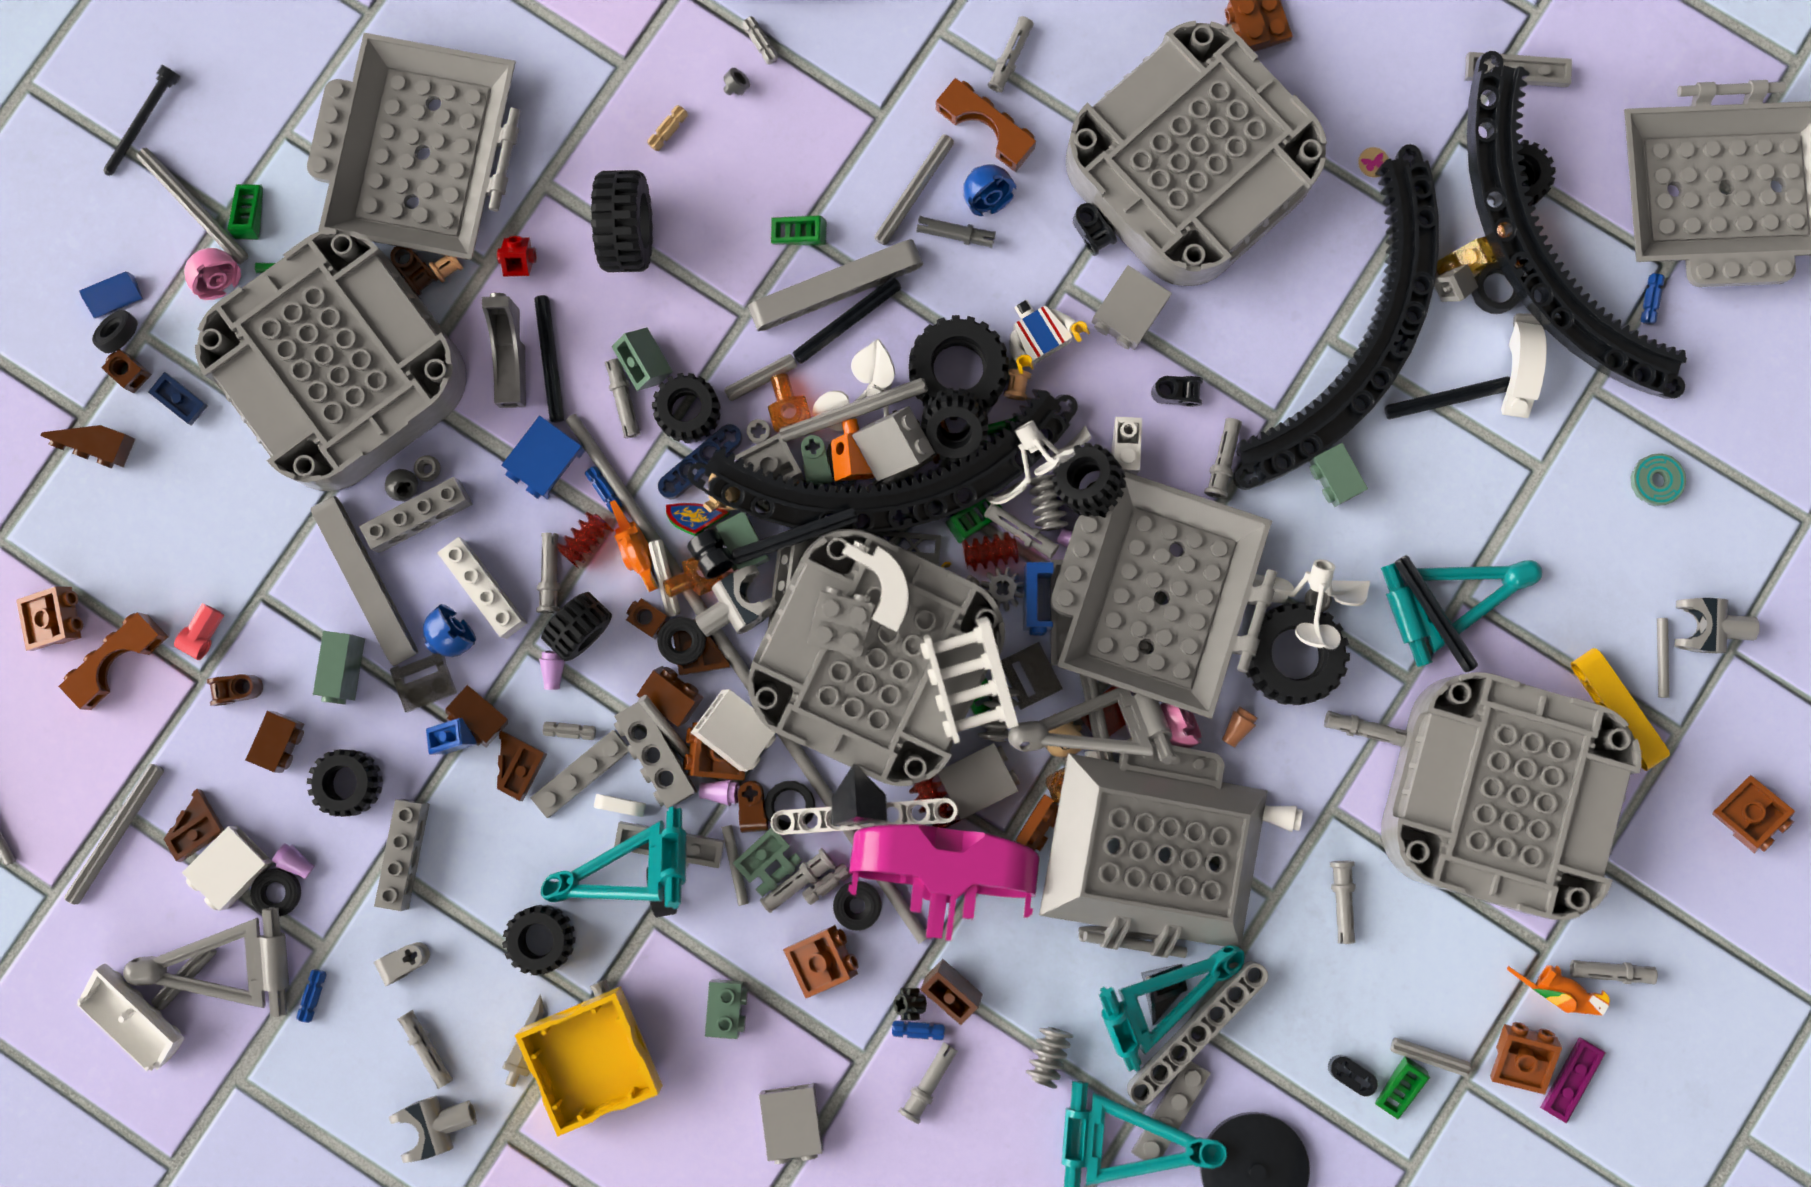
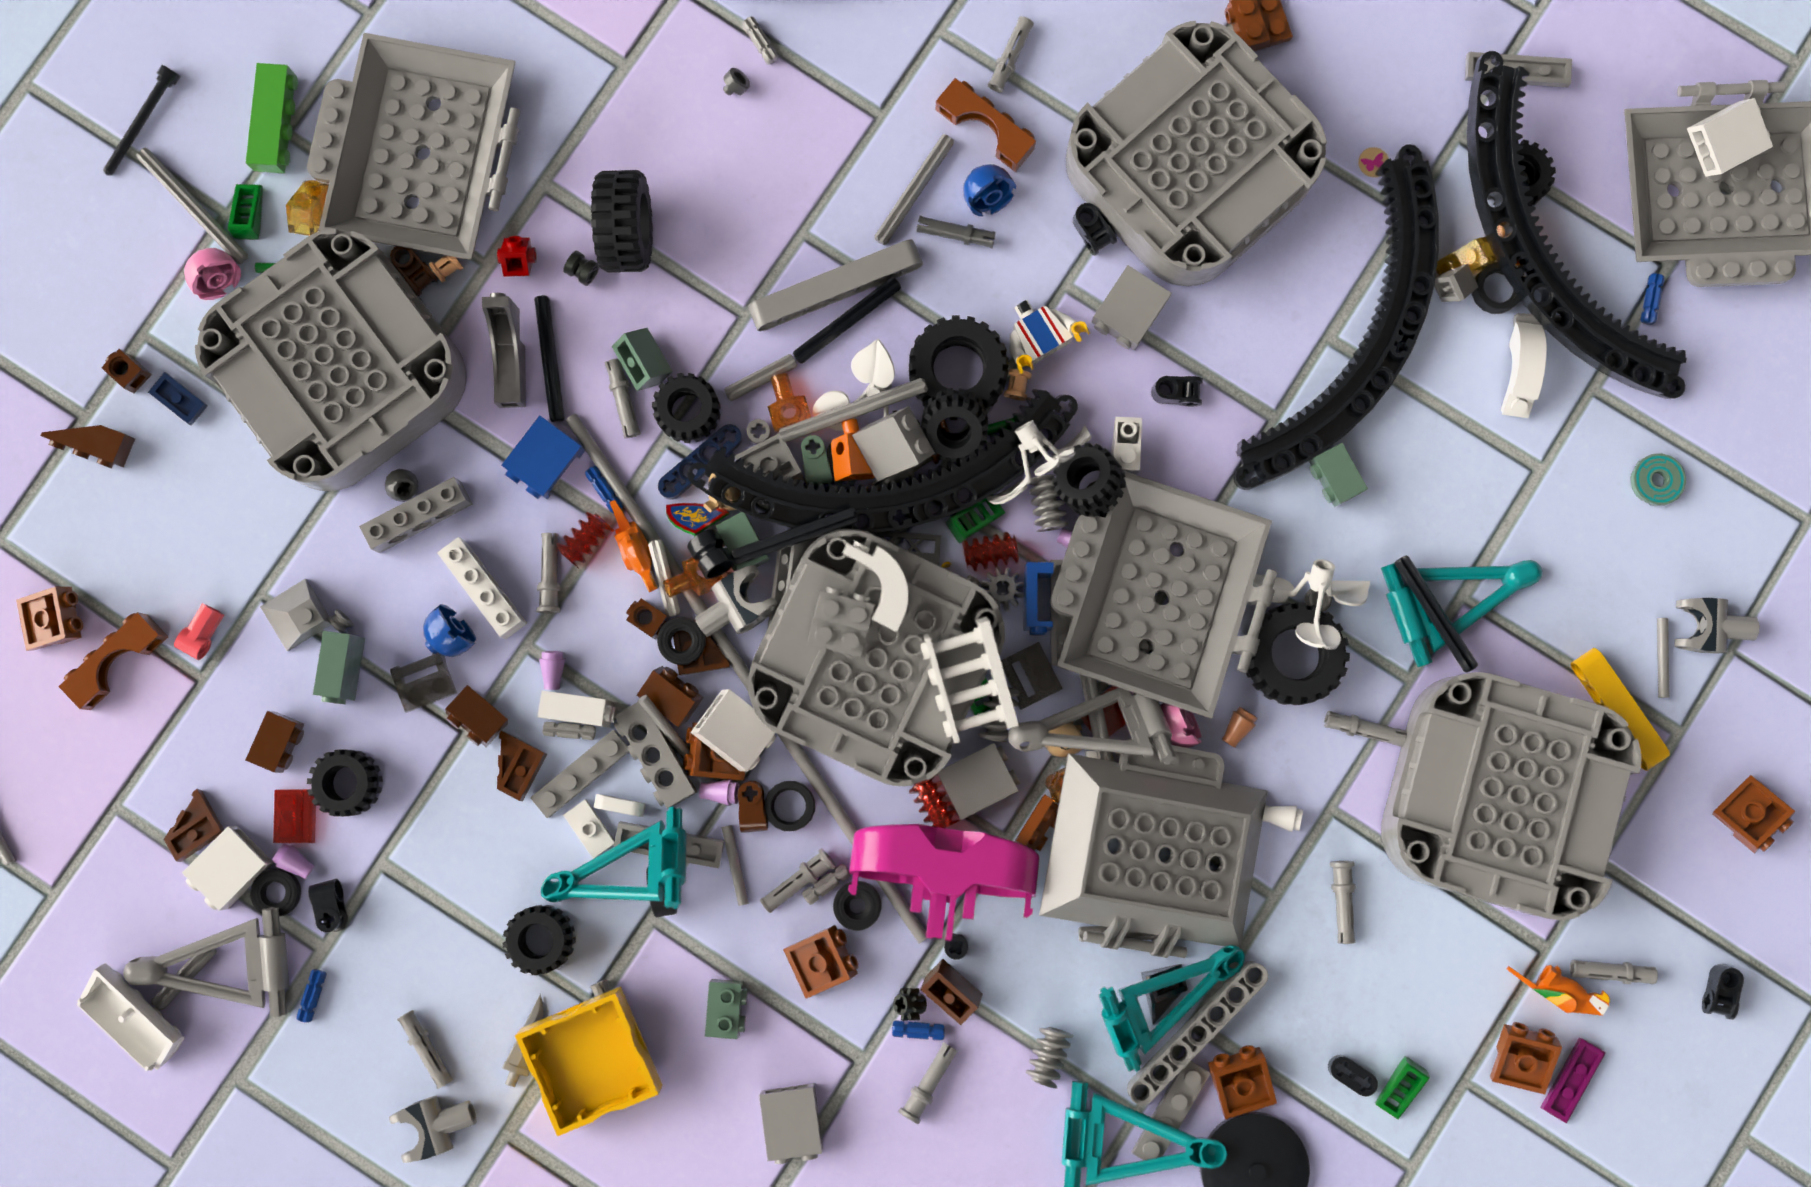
light grey axle [64,764,164,905] -> none
blue slope [79,271,143,319] -> none
black tyre [92,310,138,354] -> none
reddish brown piece [206,674,263,706] -> none
light grey beam [311,495,418,666] -> none
light grey piece [373,942,430,986] -> none
light grey brick [374,799,430,911] -> none
light grey plate [414,455,441,482] -> none
blue slope [426,718,477,755] -> none
black tyre [541,592,612,662] -> none
tan axle [647,105,688,151] -> none
sand green plate [732,827,802,897] -> none
green slope [771,215,827,245] -> none
white beam [771,798,959,835] -> none
black slope [831,763,887,826] -> none
light grey pin [984,503,1059,559] -> none
light grey pin [1204,418,1242,499] -> none
black axle [1384,376,1510,419] -> none
light grey axle [1391,1038,1471,1076] -> none
none -> bright green brick [246,63,298,174]
none -> light grey slope [260,579,331,651]
none -> clear red plate [273,789,316,843]
none -> clear yellow slope [286,180,329,236]
none -> black piece [308,878,348,932]
none -> light grey bush [327,609,354,633]
none -> white brick [537,691,617,728]
none -> pearl dark grey wheel [563,250,599,286]
none -> white plate [563,799,615,859]
none -> black bush [944,933,968,960]
none -> dark orange plate [1208,1045,1277,1119]
none -> white brick [1687,98,1773,177]
none -> black piece [1702,964,1744,1020]

